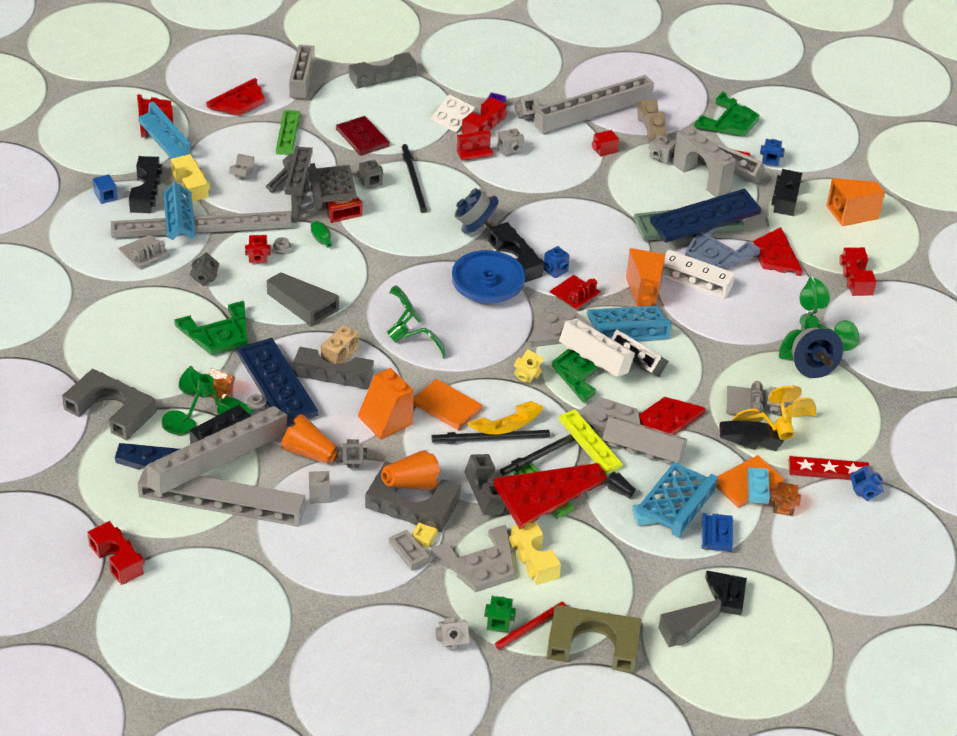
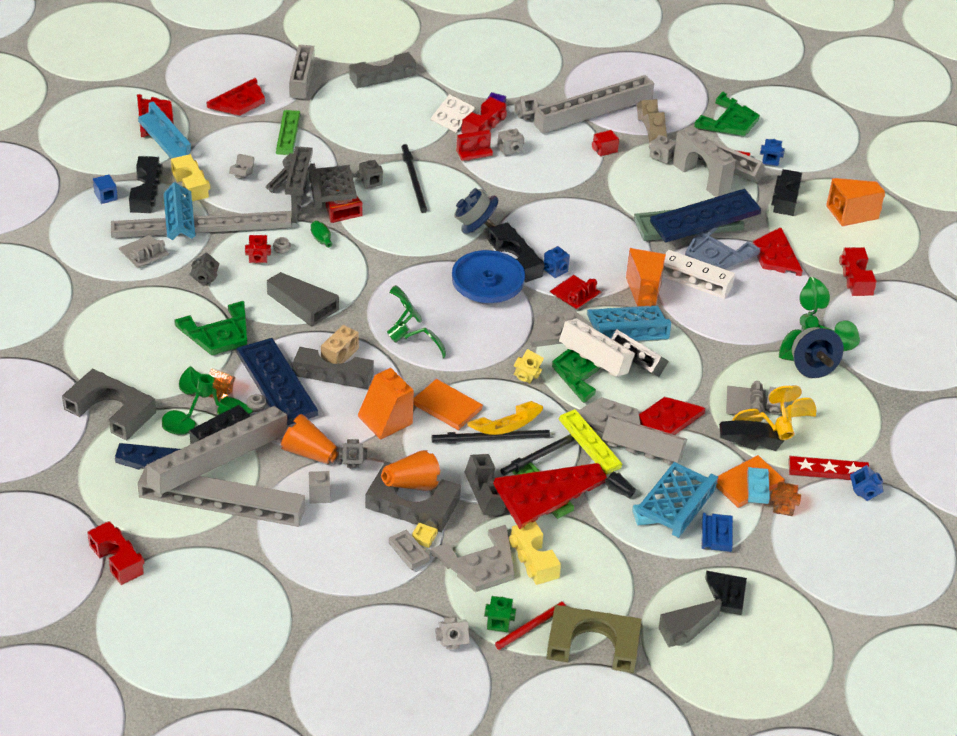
dark red tile [336,116,390,156] -> none

